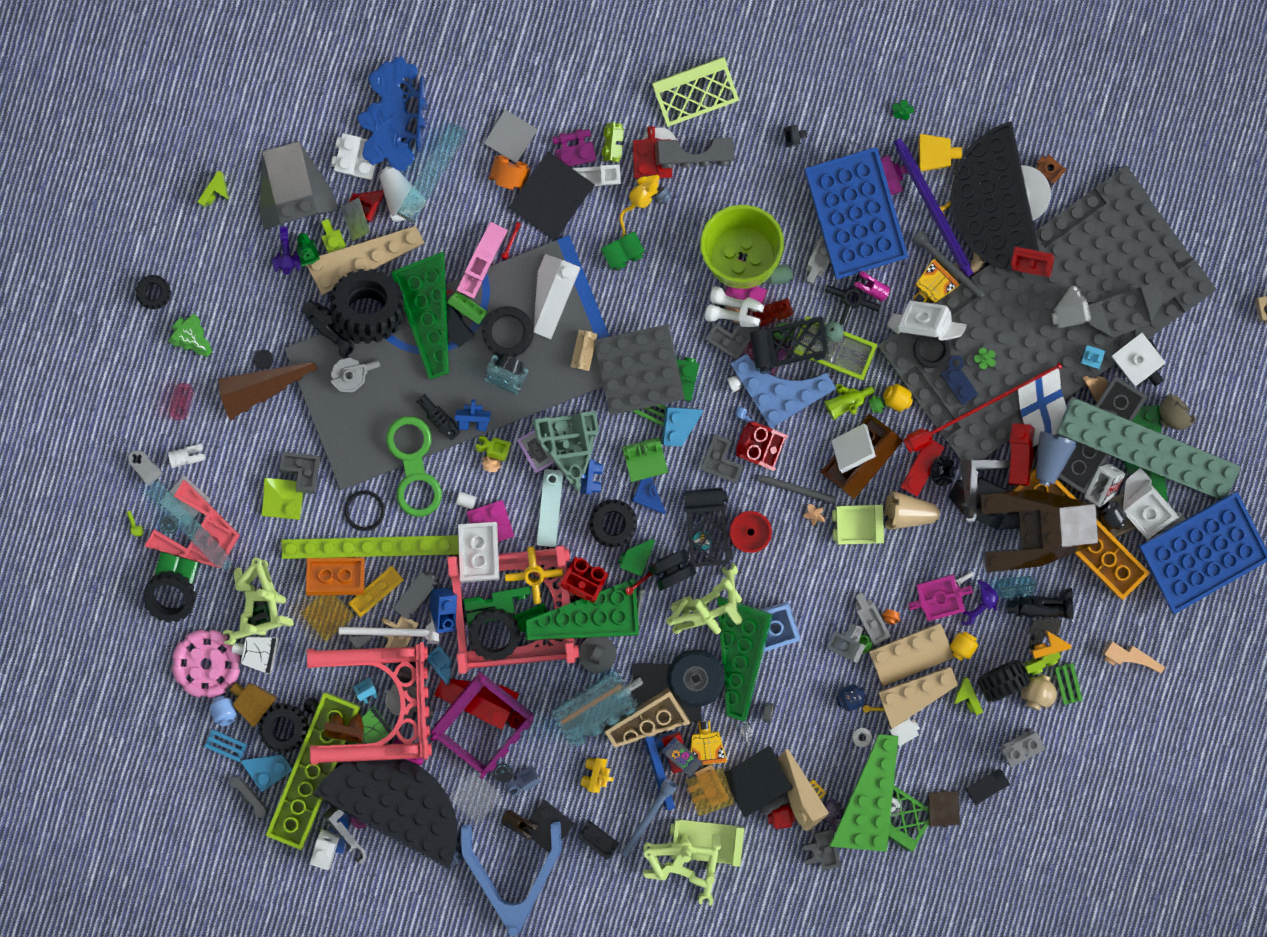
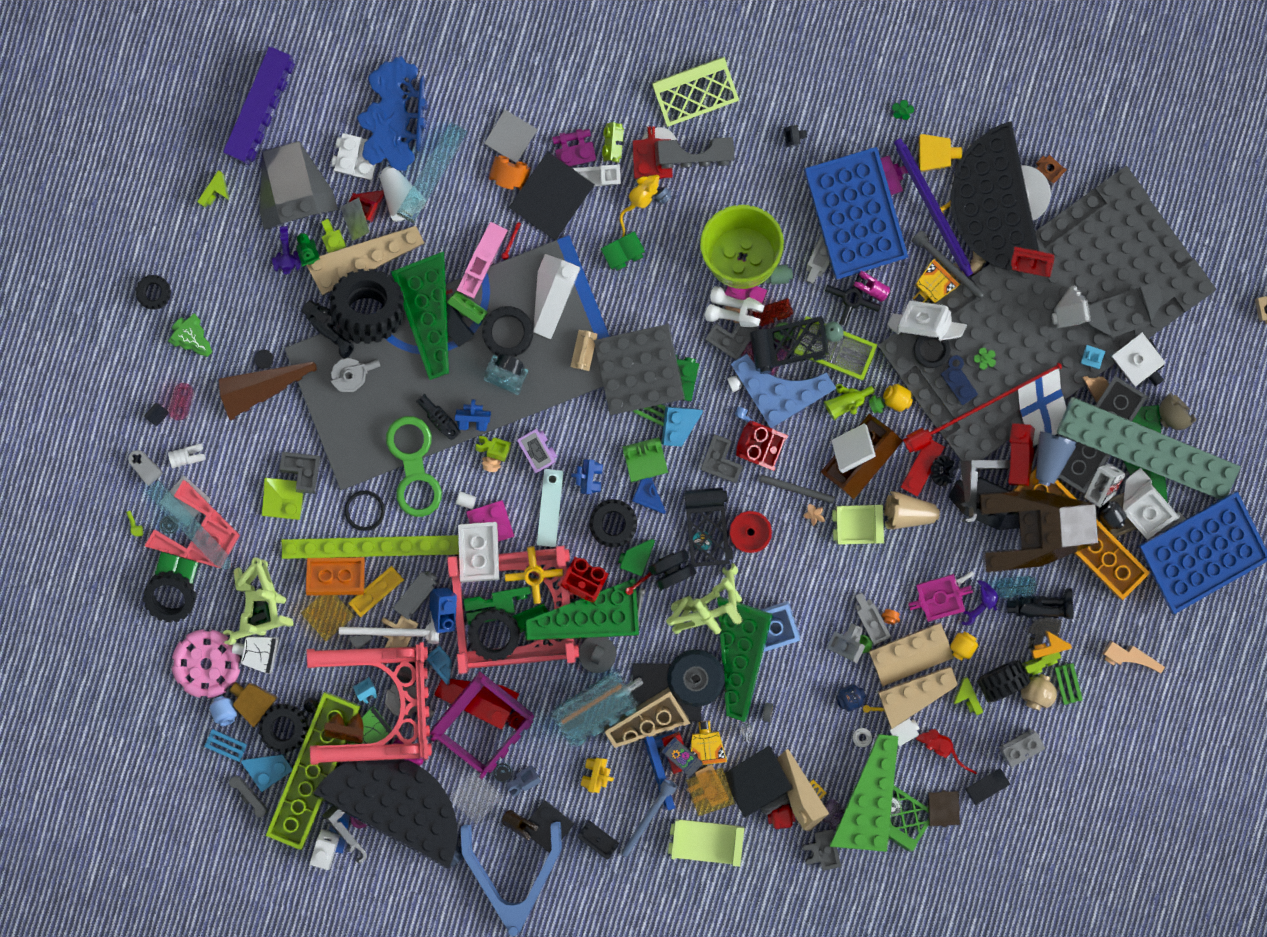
sand green wedge [533,411,599,491] -> none
yellowish green piece [643,834,721,906] -> none
none -> black slope [144,403,169,426]
none -> dark purple brick [223,46,296,165]
none -> red animal [916,729,977,774]

